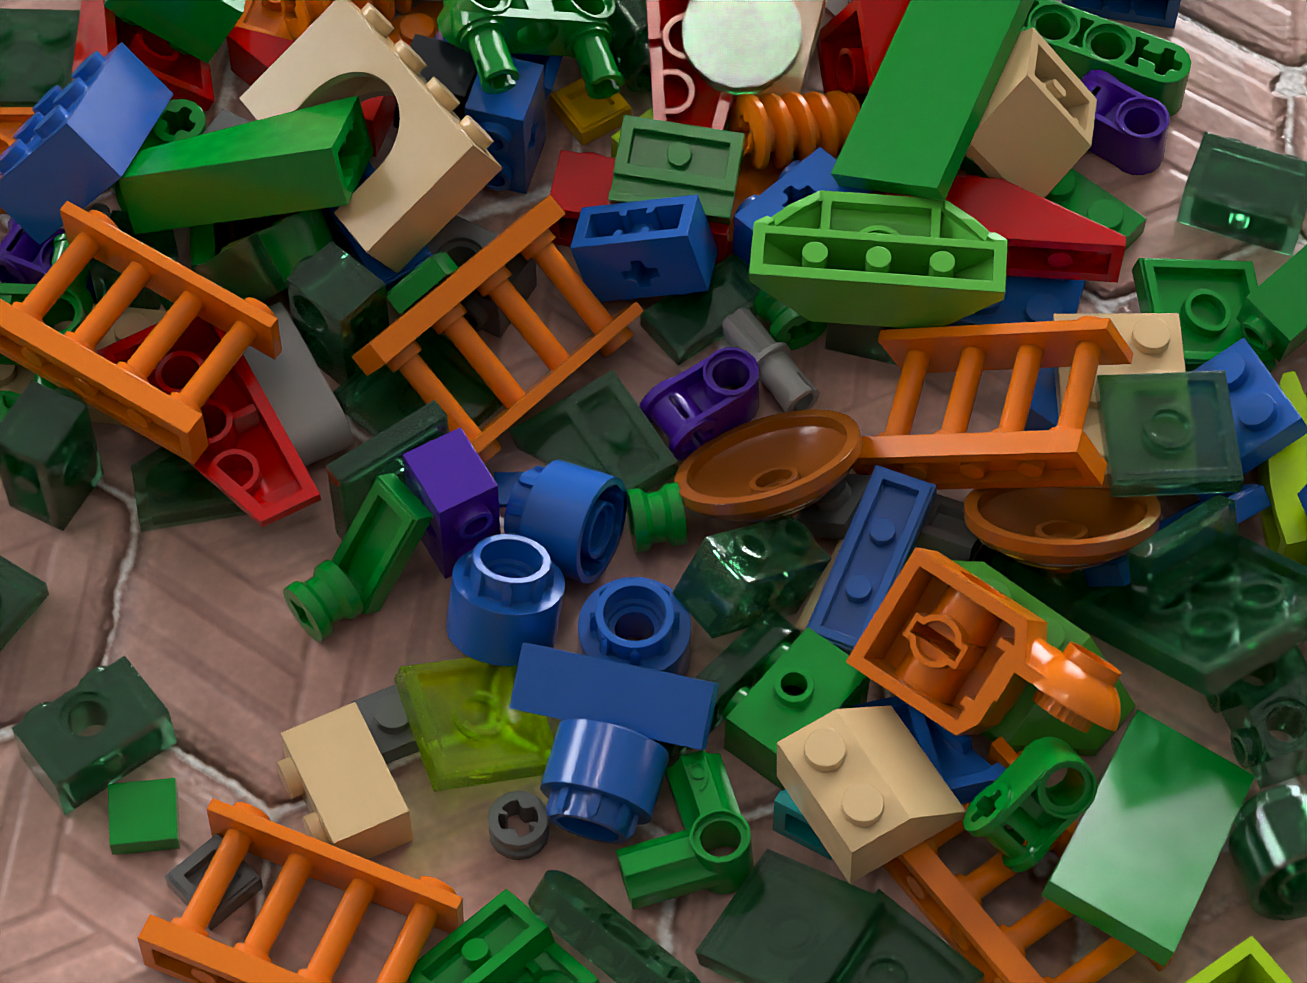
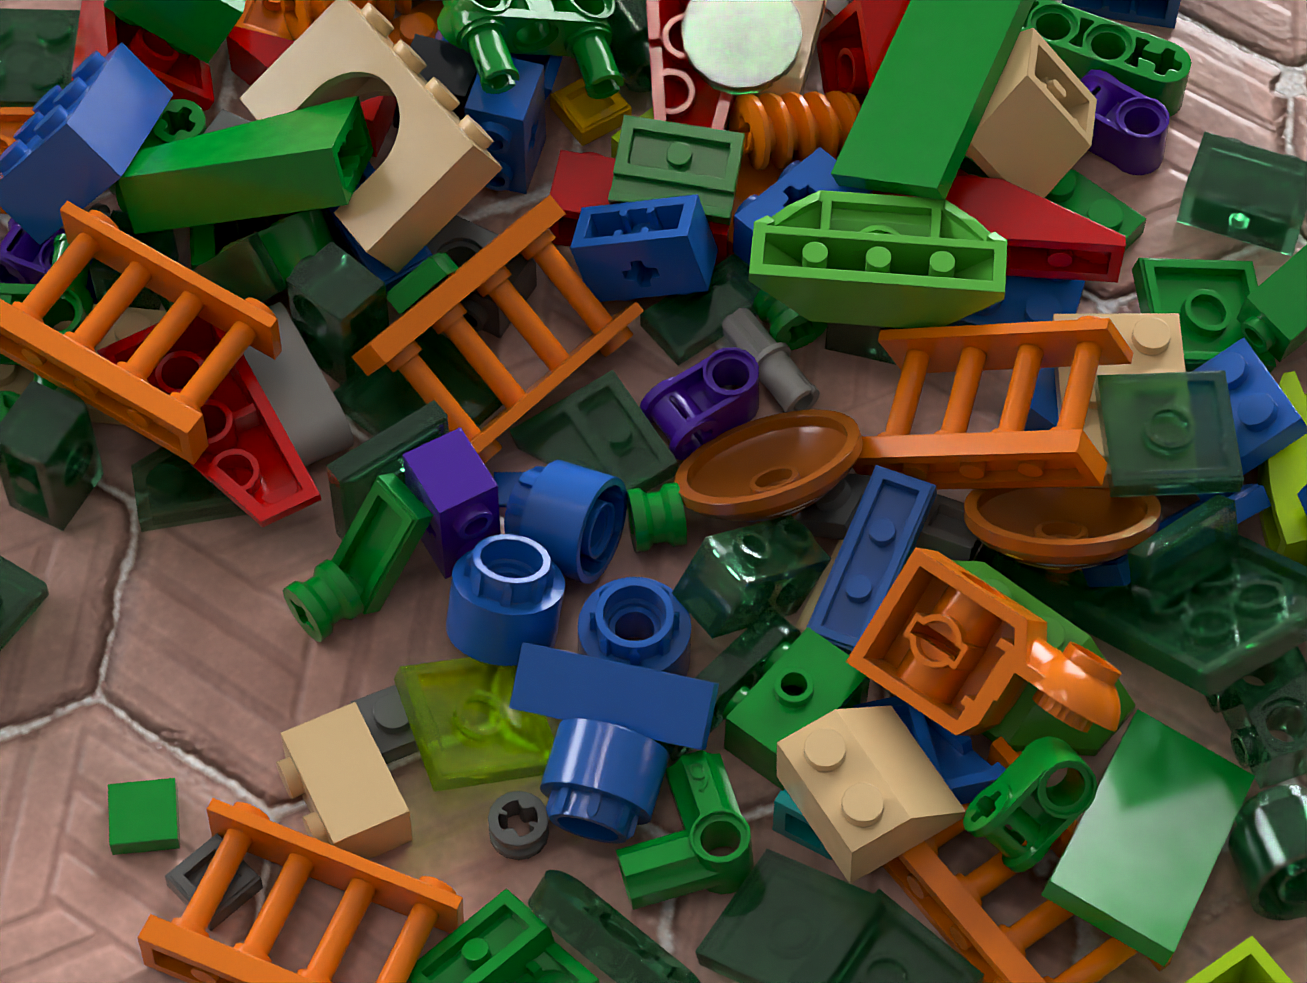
clear green brick [11,656,177,815] -> none

